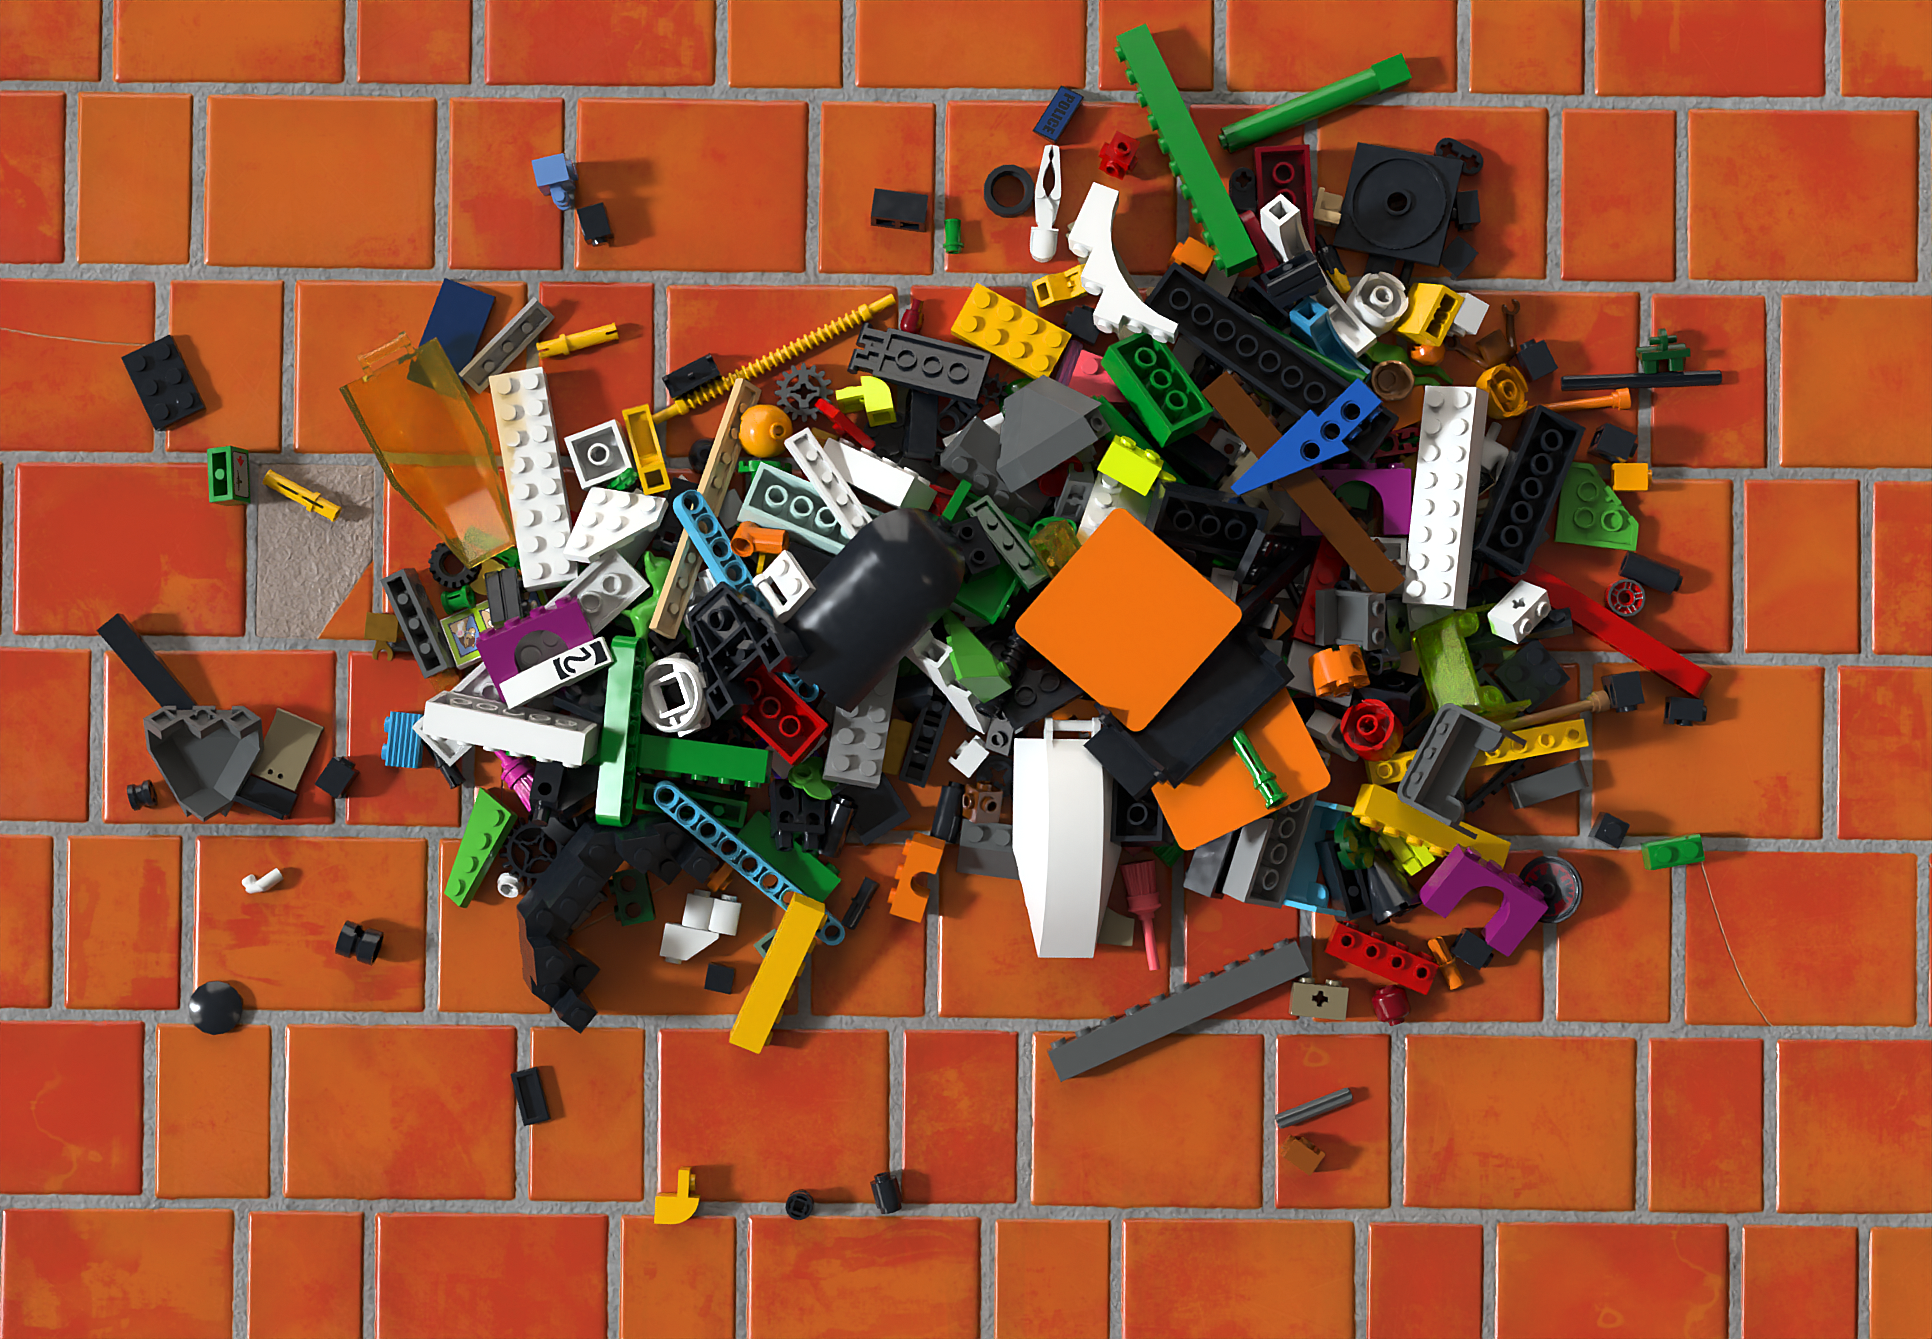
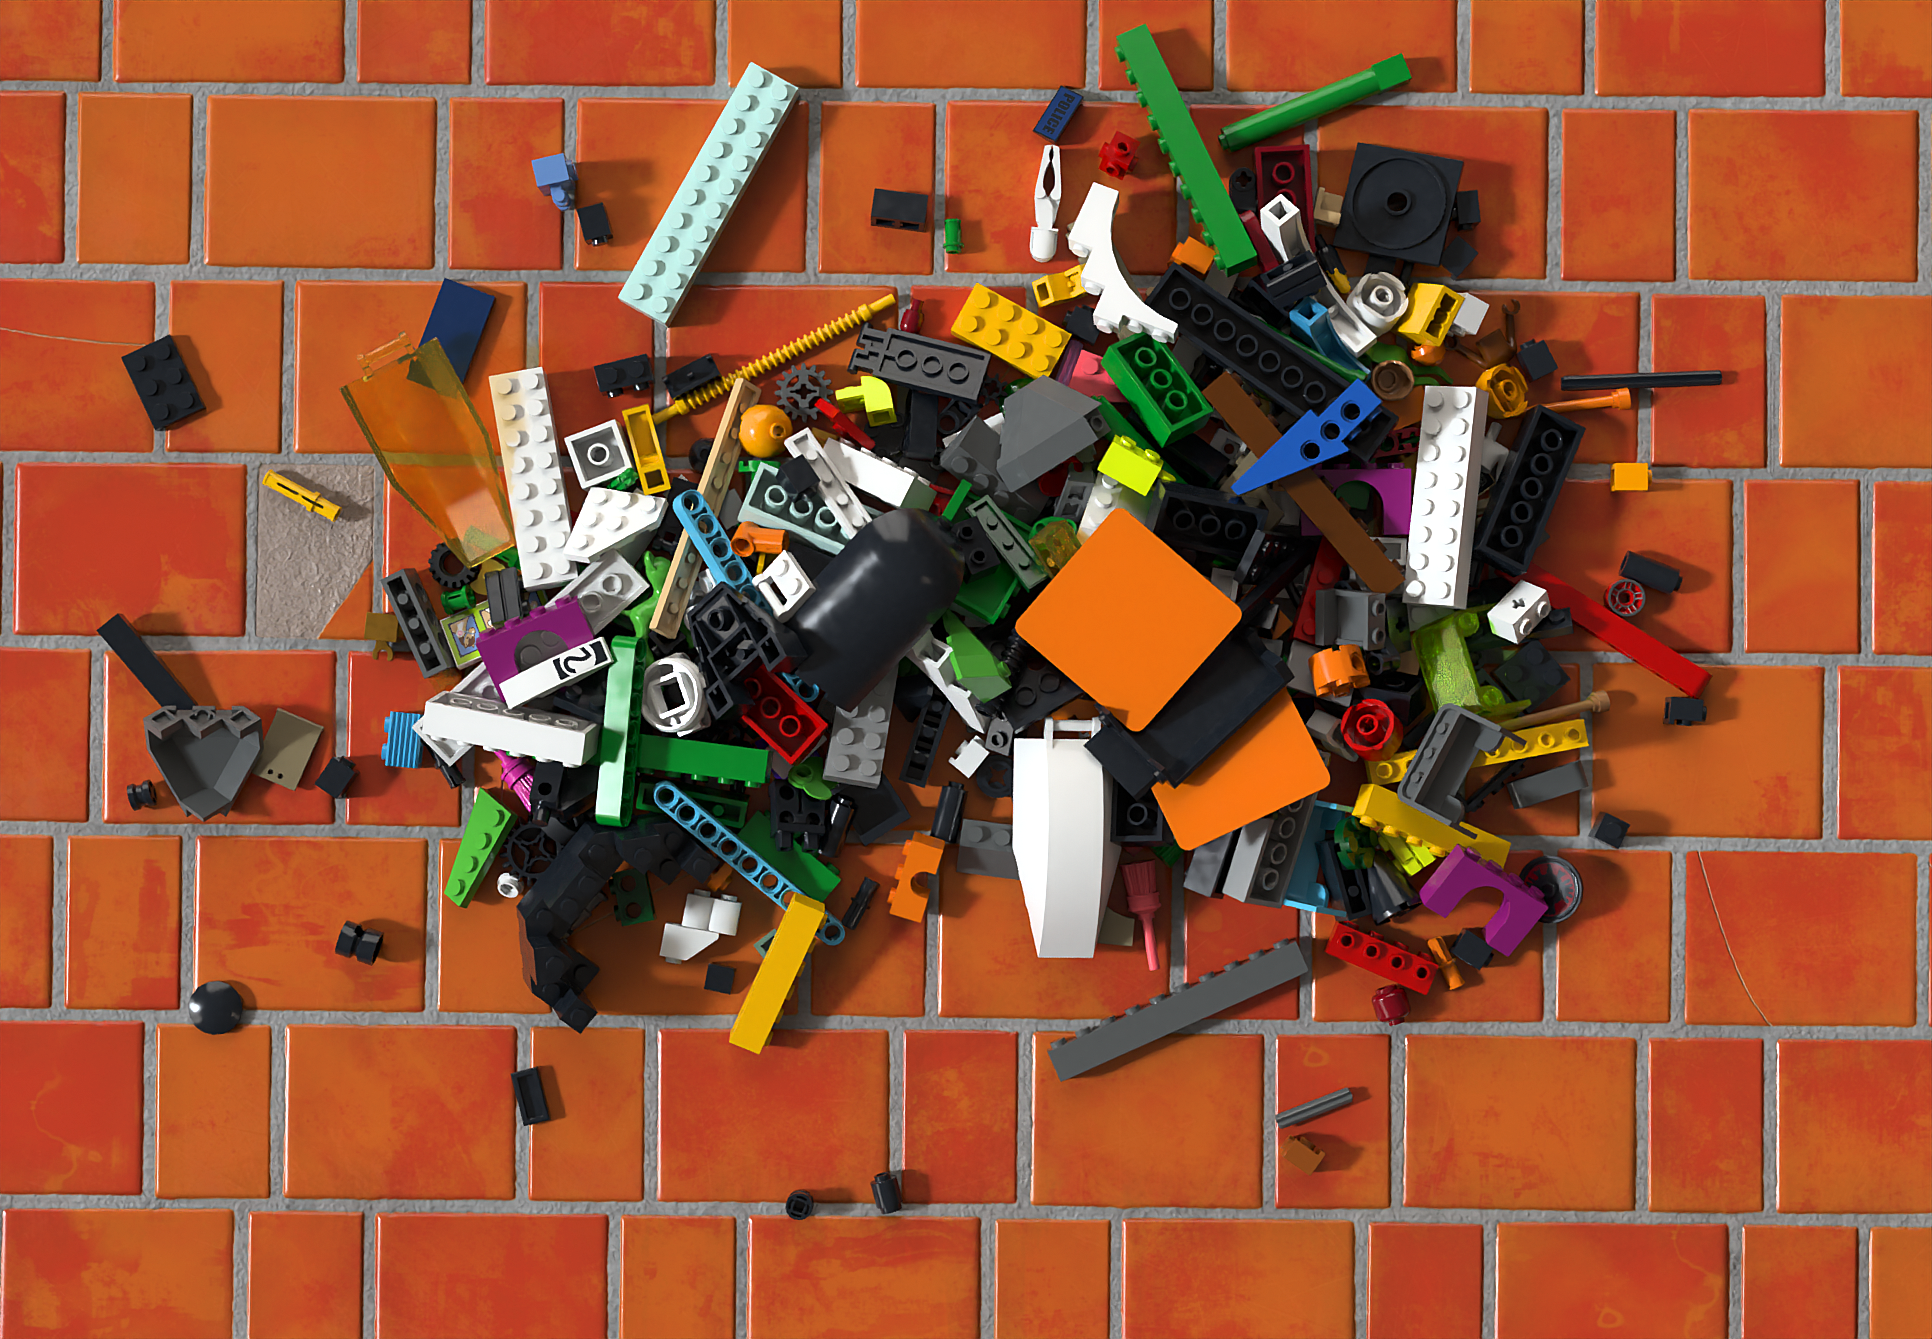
green brick [207,446,251,506] -> none
black panel [232,775,299,820] -> none
white arm [242,868,284,894] -> none
light grey plate [459,297,555,394] -> none
yellow pin [536,322,619,360] -> none
yellow brick [654,1166,701,1224] -> none
pearl gold slope [881,719,912,776] -> none
reddish brown brick [962,780,1004,824] -> none
black tyre [984,165,1034,218] -> none
green pin [1229,728,1289,810] -> none
dark tan brick [1289,977,1349,1021] -> none
black beam [1434,138,1484,176] -> none
bright green plate [1553,462,1639,552] -> none
black brick [1586,423,1638,464] -> none
black brick [1601,671,1645,713] -> none
dark green hips [1636,328,1690,374] -> none
green brick [1641,833,1705,870] -> none
none -> black brick [594,354,656,398]
none -> light aqua brick [618,62,800,328]
none -> black brick [775,454,821,504]

